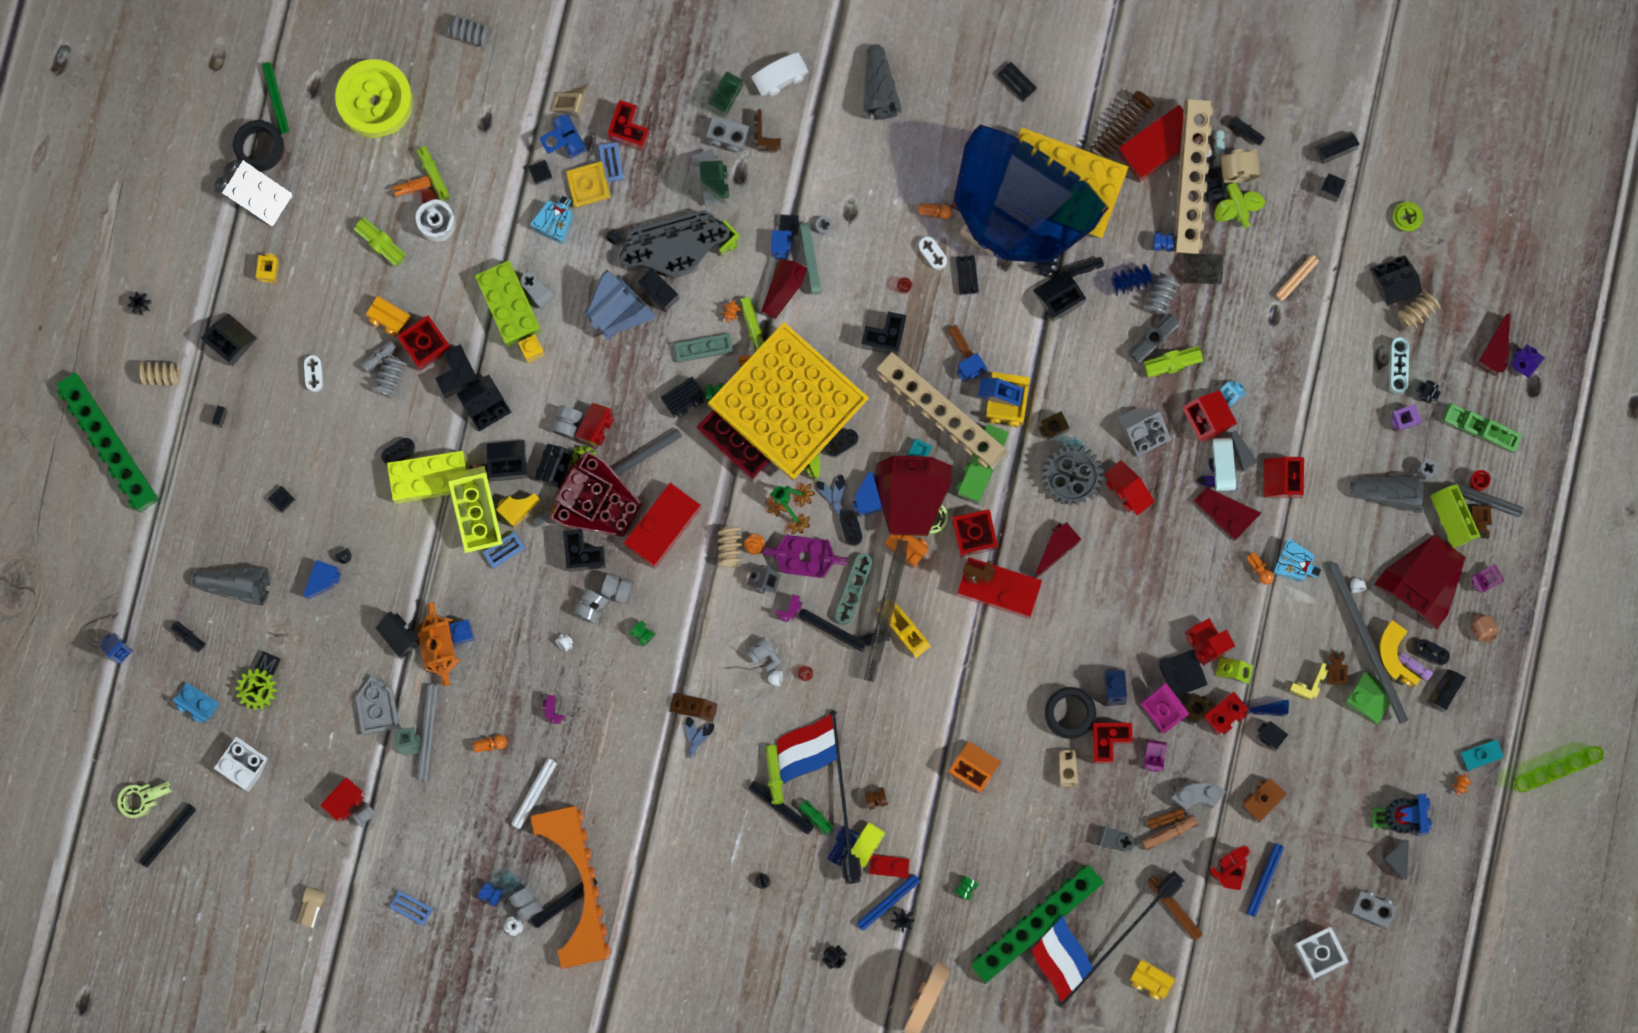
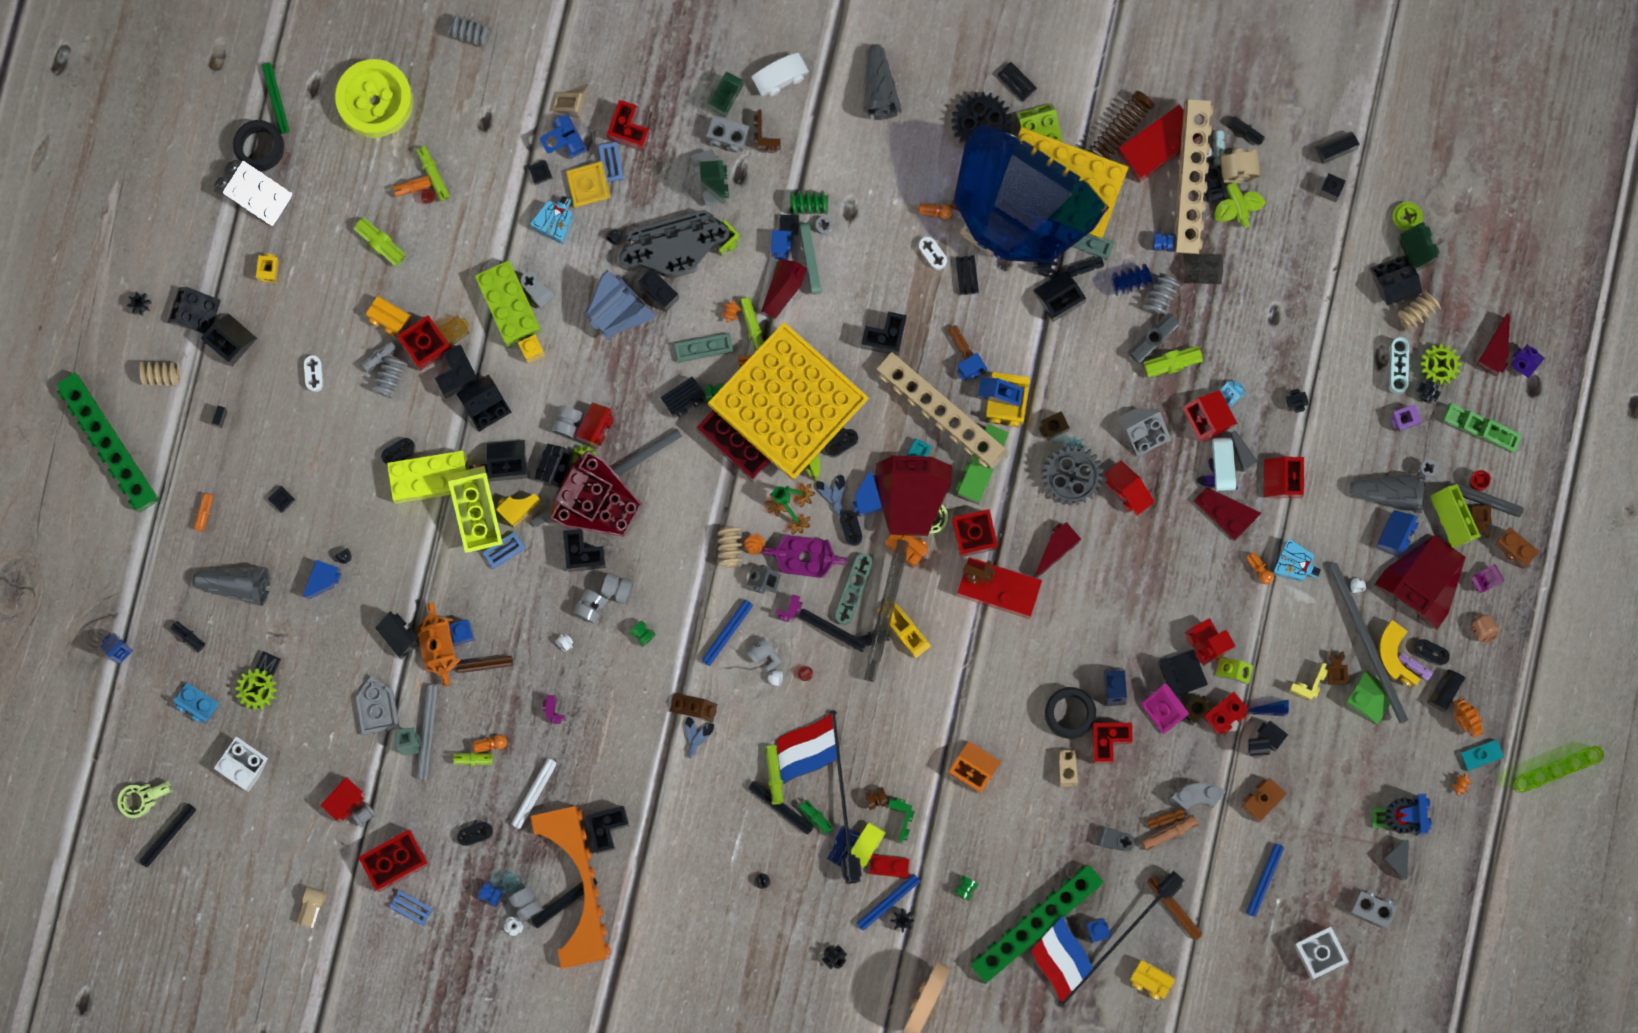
white brick [416,200,456,242] -> none
red brick [624,482,702,569] -> none
clear red hinge [896,277,912,294] -> none
magenta bracket [1144,740,1167,772] -> none
red piece [1209,846,1250,890] -> none
light nougat axle [1276,254,1319,301] -> none
none -> black bracket [167,287,221,334]
none -> orange axle [192,493,214,532]
none -> red brick [358,829,430,893]
none -> clear yellow brick [439,316,470,346]
none -> lime pin [454,751,493,767]
none -> reddish brown axle [456,656,513,673]
none -> black beam [457,822,493,846]
none -> black brick [586,806,630,854]
none -> blue axle [702,600,753,666]
none -> green piece [790,190,828,215]
none -> green bracket [888,797,915,844]
none -> black gear [951,91,1013,153]
none -> lime bracket [1016,103,1063,142]
none -> sand green tile [1055,223,1114,260]
none -> blue brick [1086,919,1111,944]
none -> black piece [1248,738,1270,758]
none -> black gear [1286,388,1309,413]
none -> blue slope [1376,510,1419,557]
none -> clear green slope [1398,222,1440,271]
none -> lime gear [1419,344,1462,386]
none -> orange gear [1452,697,1483,738]
none -> dark orange brick [1494,527,1540,569]

